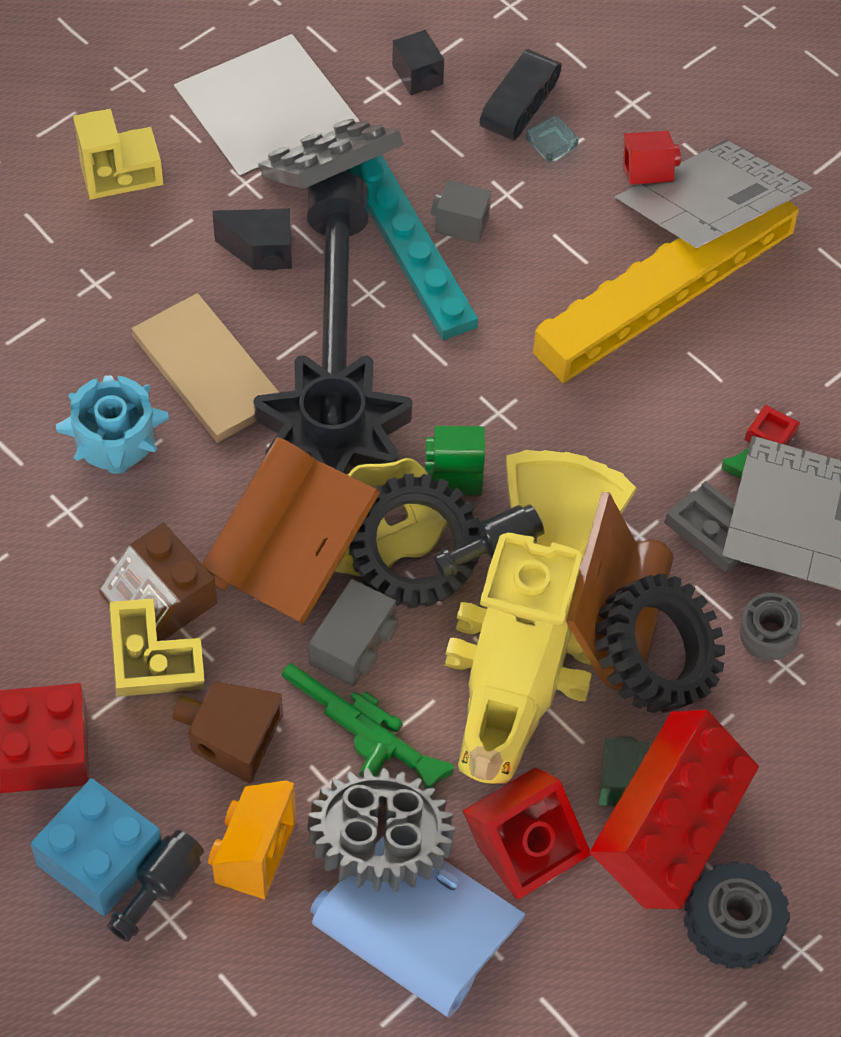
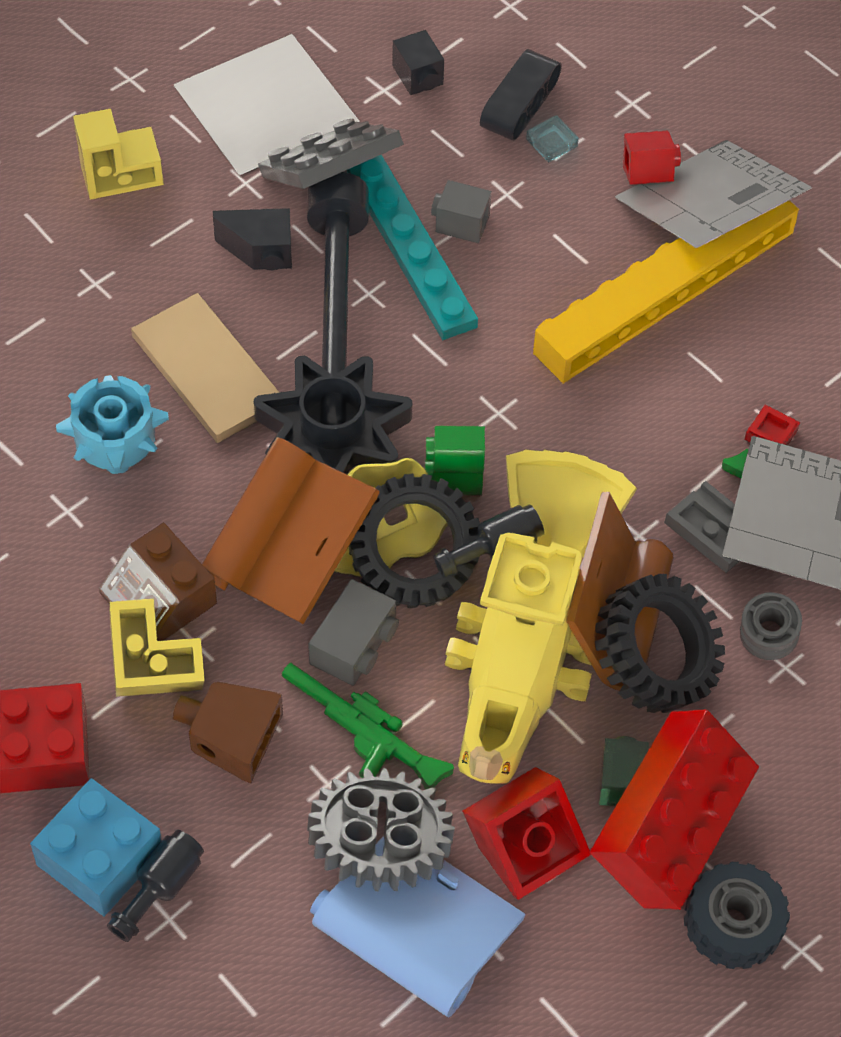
light orange slope [208,780,297,900] -> none

